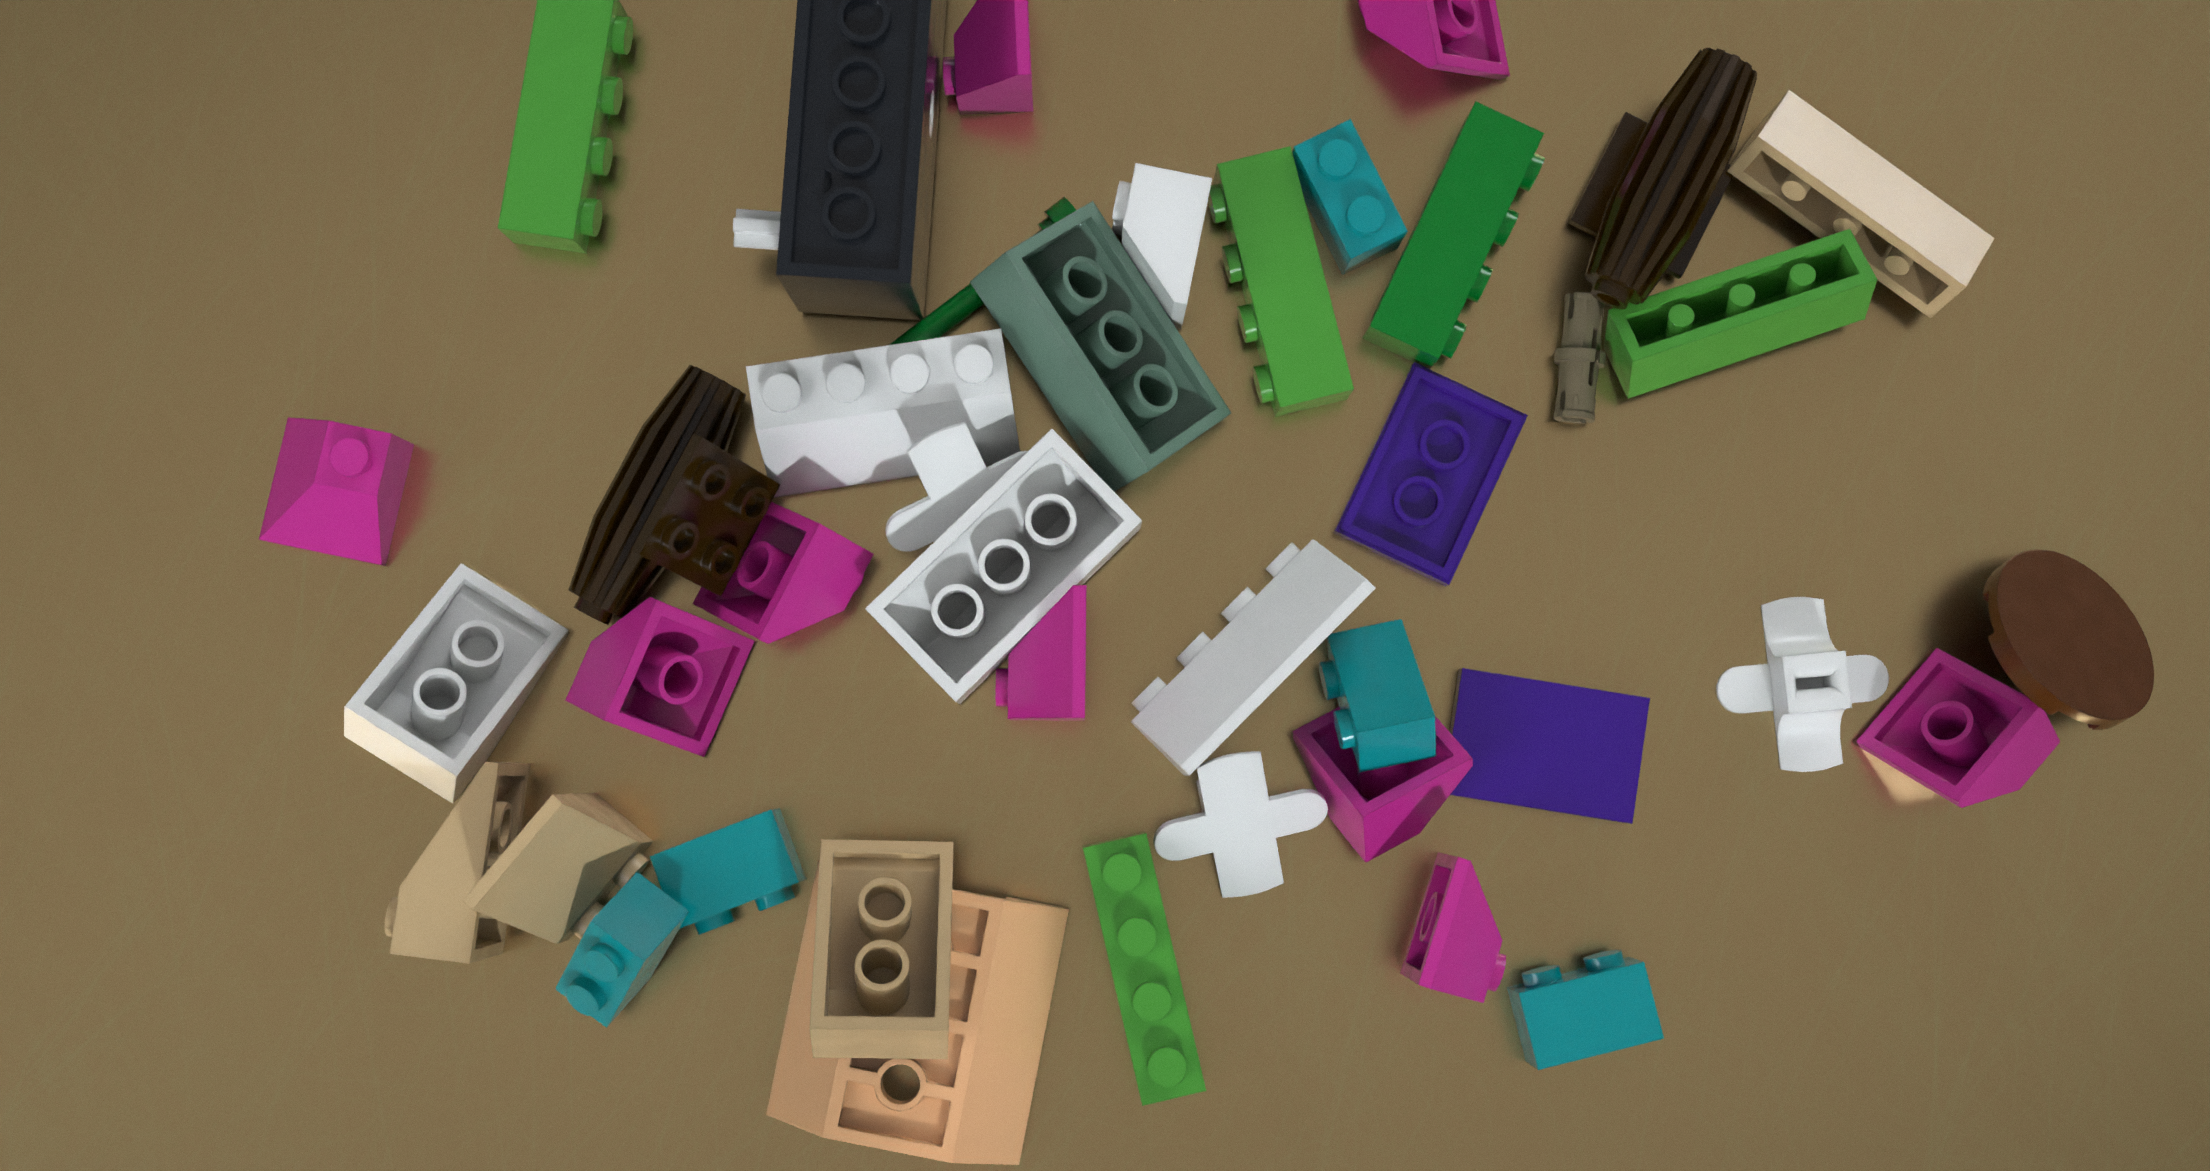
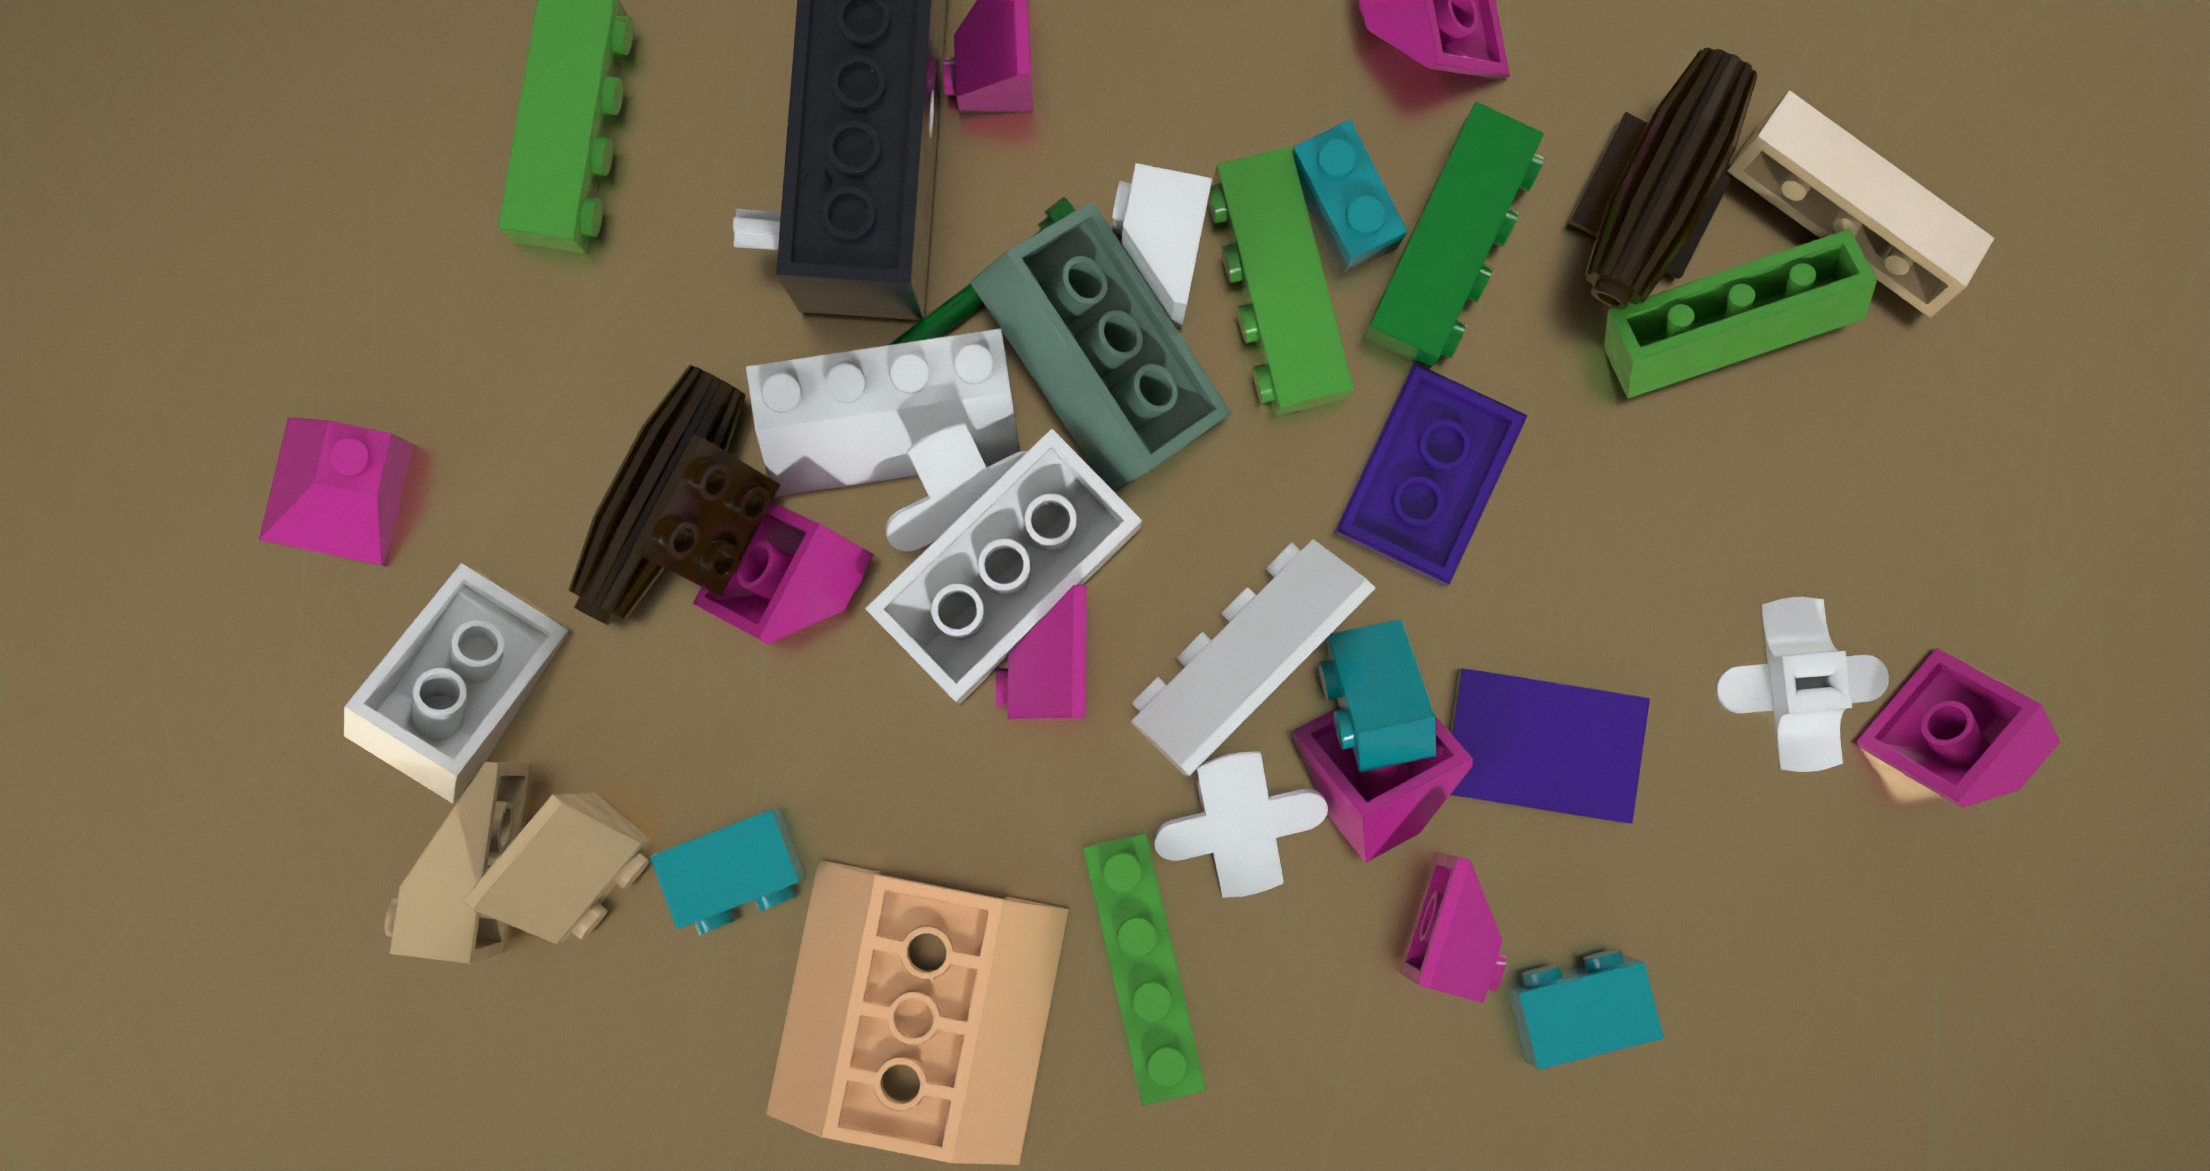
teal brick [555,872,689,1028] -> none
dark pink slope [565,597,755,757] -> none
tan slope [810,839,954,1059] -> none
dark tan pin [1554,292,1606,424] -> none
reddish brown tile [1982,549,2154,730] -> none

